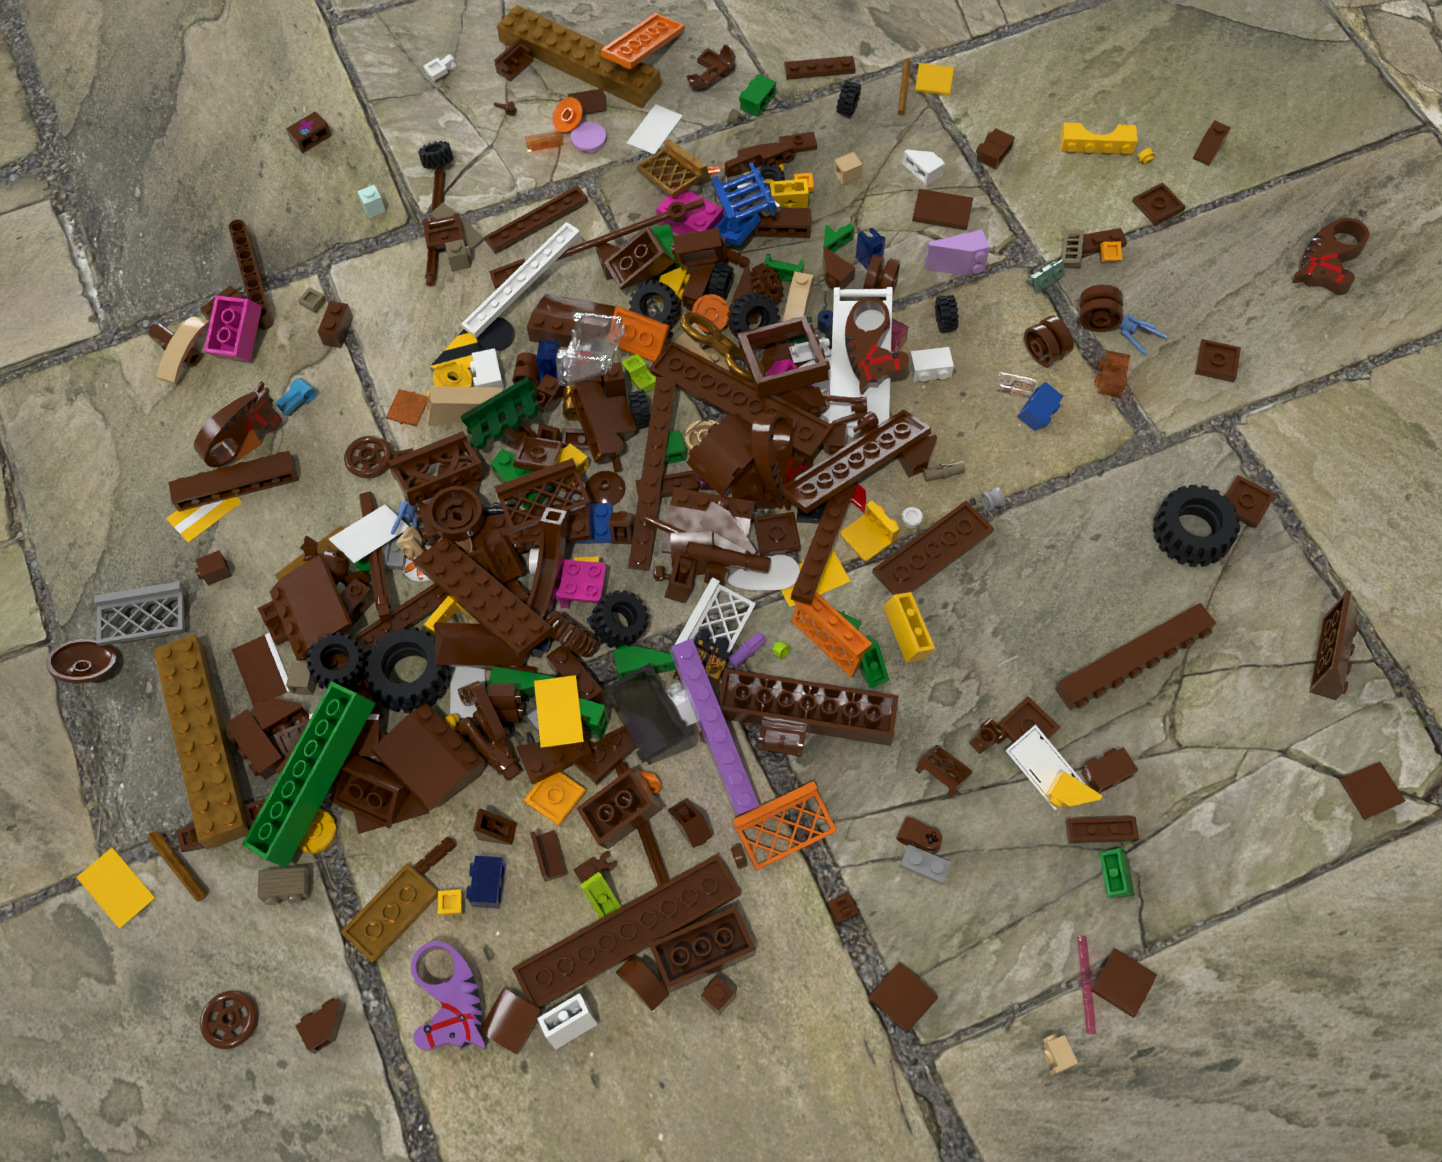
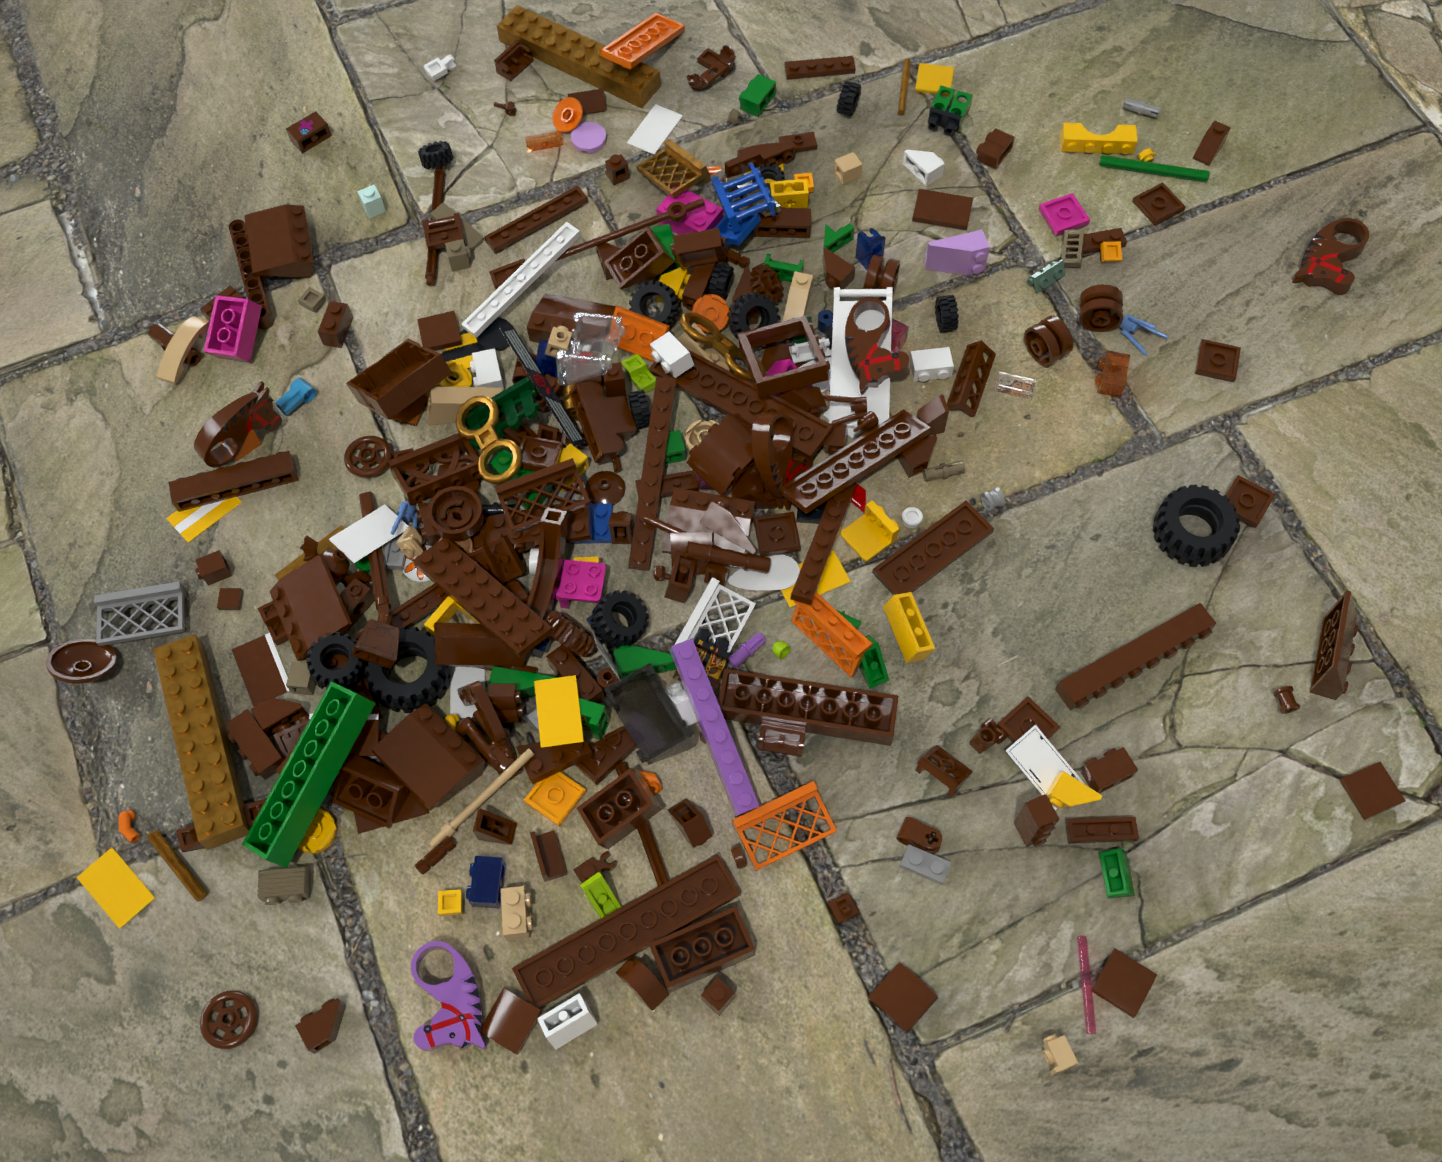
pearl gold tile [340,863,438,964] -> none
blue brick [1017,381,1064,431] -> none
none -> orange arm [118,809,140,843]
none -> reddish brown tile [217,588,243,610]
none -> reddish brown slope [244,204,314,278]
none -> reddish brown tile [346,339,452,420]
none -> reddish brown torso [350,613,400,669]
none -> reddish brown tile [417,311,462,351]
none -> tan bar [428,748,535,848]
none -> pearl gold bar [455,395,523,484]
none -> black sticker [499,325,586,447]
none -> tan brick [501,886,533,941]
none -> tan brick [545,326,572,360]
none -> white sticker [592,631,620,680]
none -> reddish brown brick [597,668,620,695]
none -> reddish brown brick [605,154,630,186]
none -> white brick [650,332,694,378]
none -> reddish brown slope [916,395,949,436]
none -> hips [928,85,973,136]
none -> reddish brown fence [947,340,996,417]
none -> reddish brown brick [1014,794,1059,847]
none -> dark pink plate [1039,193,1090,236]
none -> green axle [1099,155,1210,182]
none -> light grey pin [1122,97,1161,119]
none -> reddish brown bush [1273,686,1301,714]

